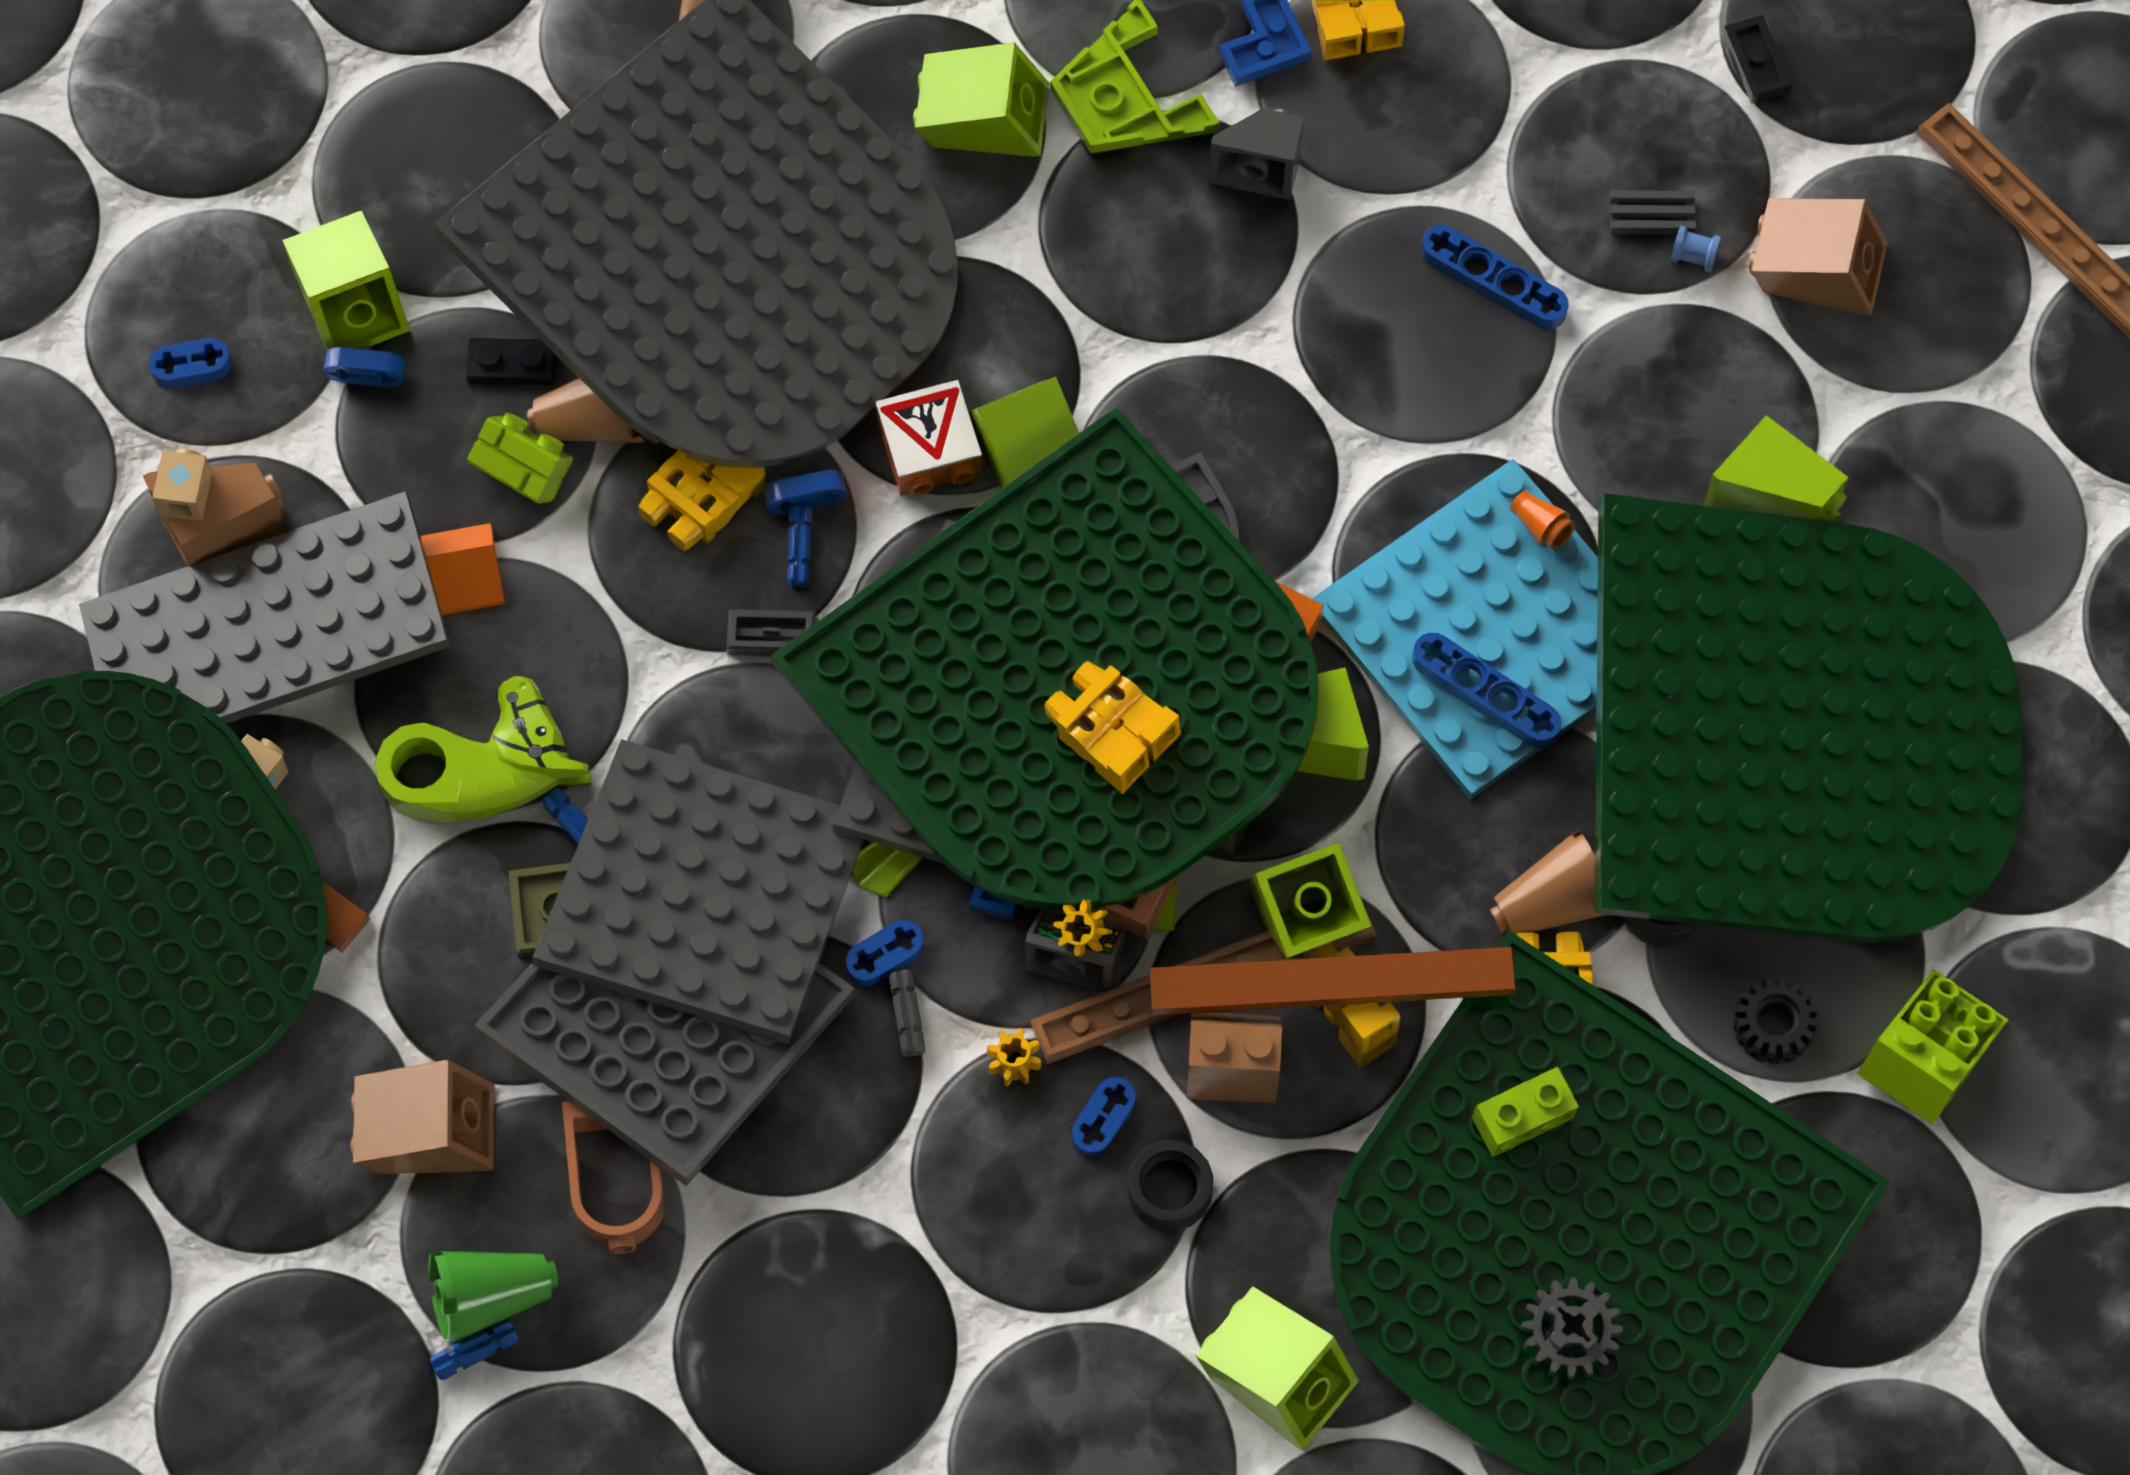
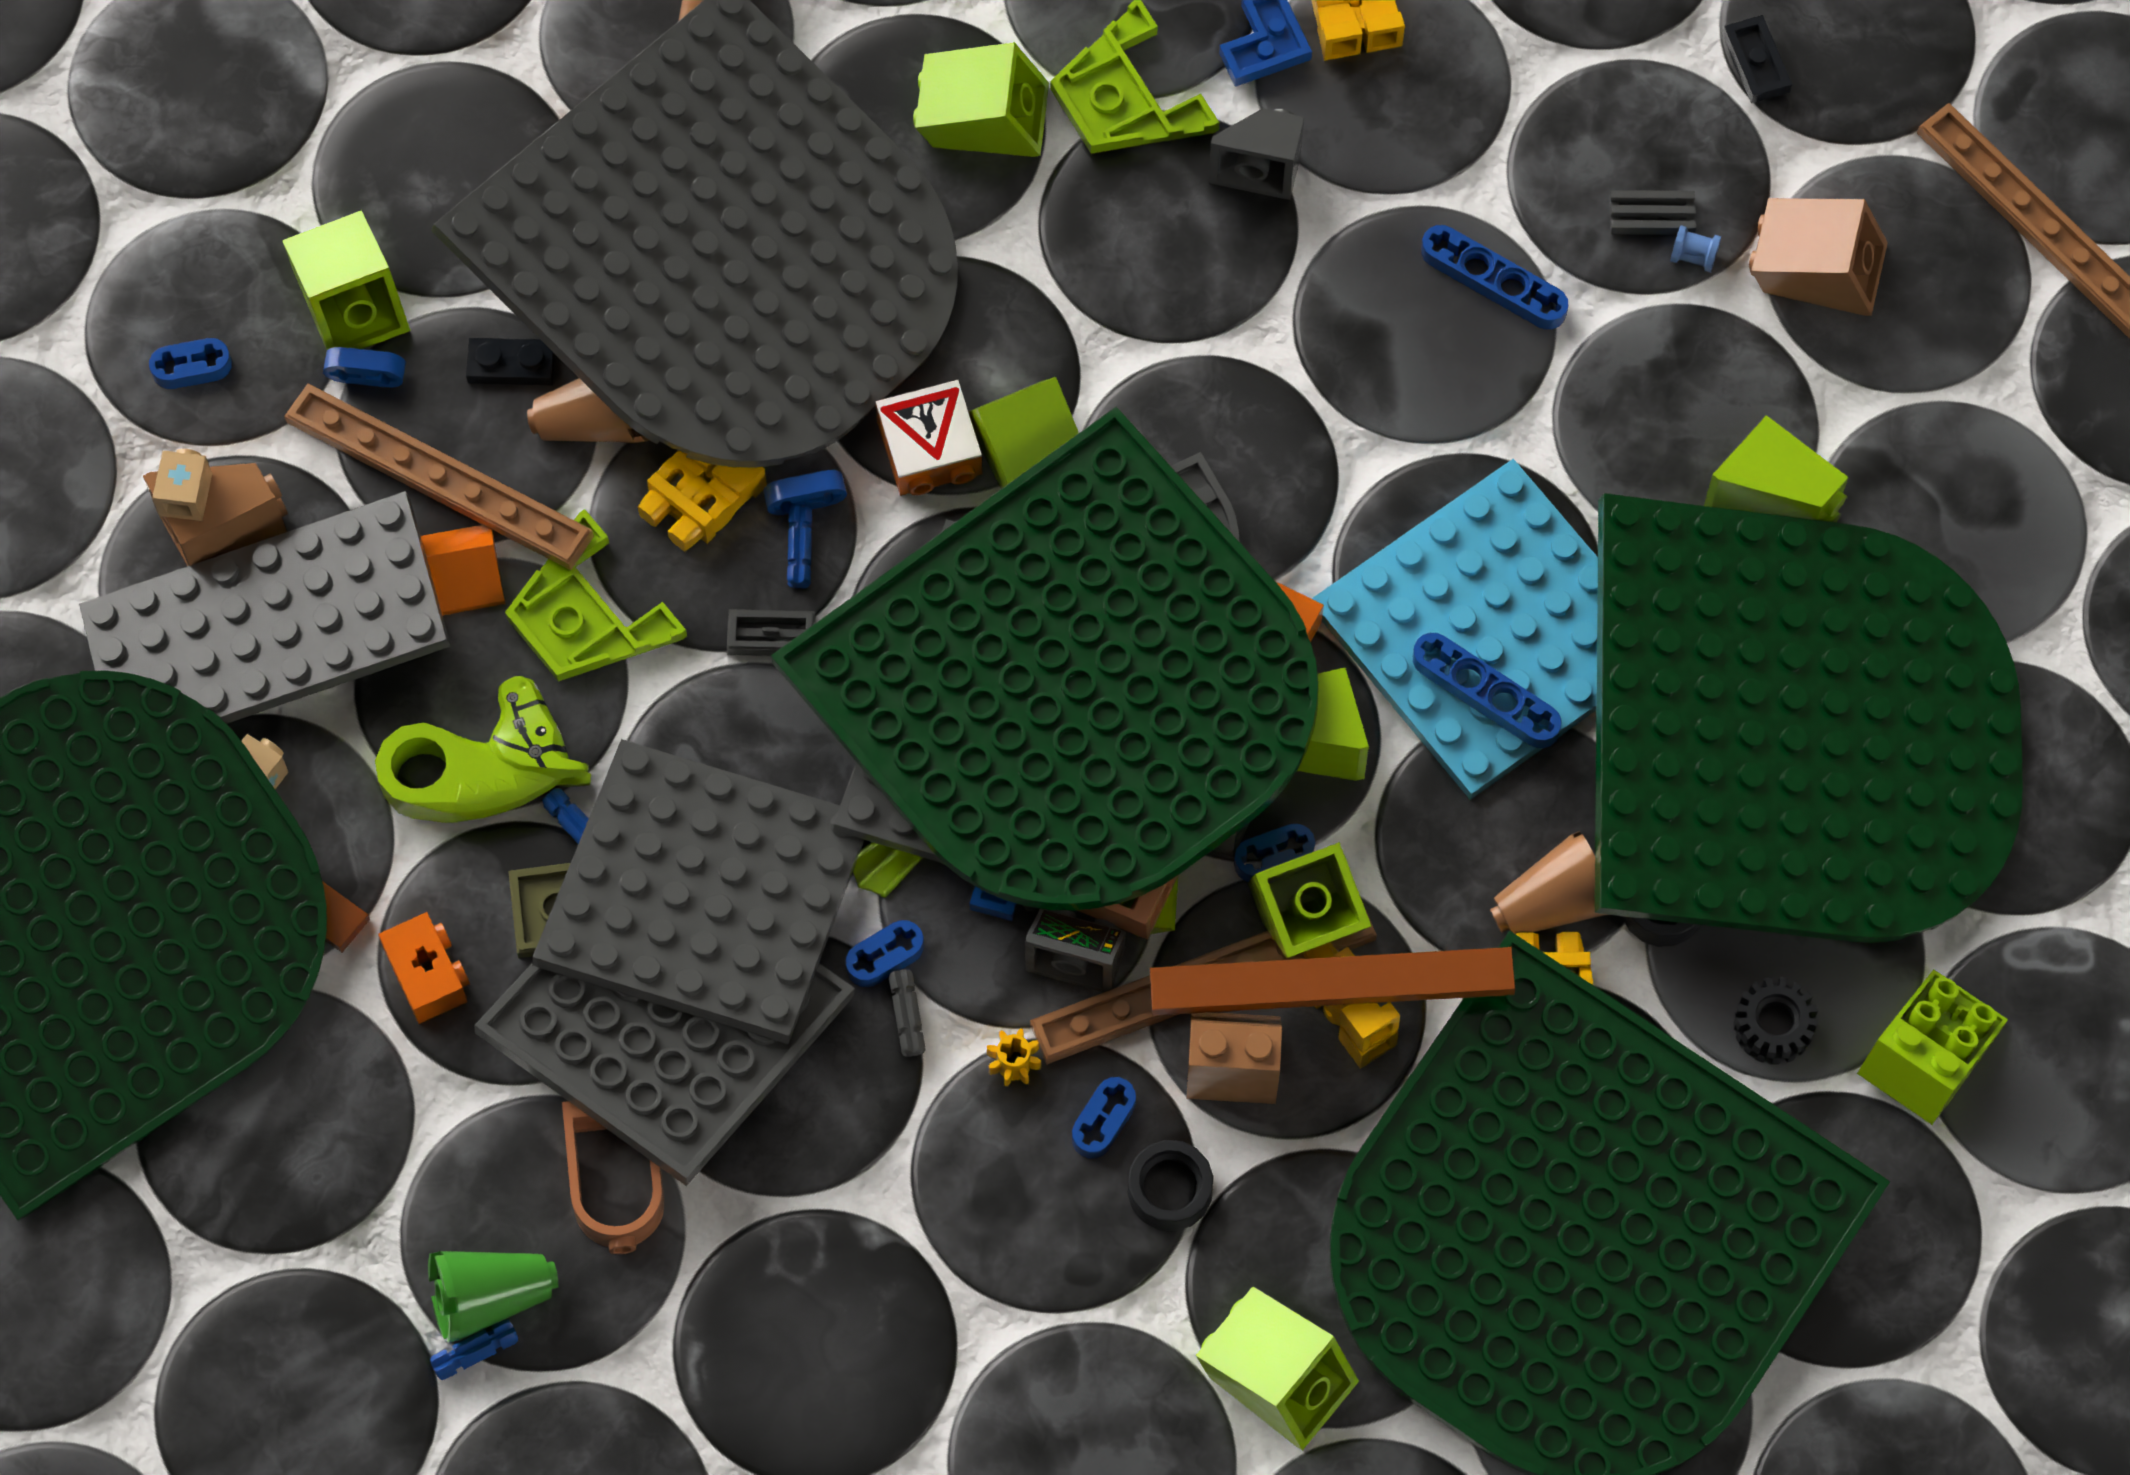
medium nougat slope [350,1060,494,1174] -> none
lime brick [467,413,573,504] -> none
yellow hips [1044,661,1181,794] -> none
yellow gear [1053,900,1112,956] -> none
lime brick [1472,1067,1579,1158] -> none
orange cone [1510,490,1575,550] -> none
dark grey gear [1521,1277,1623,1380] -> none
none -> medium nougat tile [284,383,594,570]
none -> orange brick [378,912,470,1024]
none -> lime wing [505,509,687,682]
none -> blue beam [1234,824,1315,882]

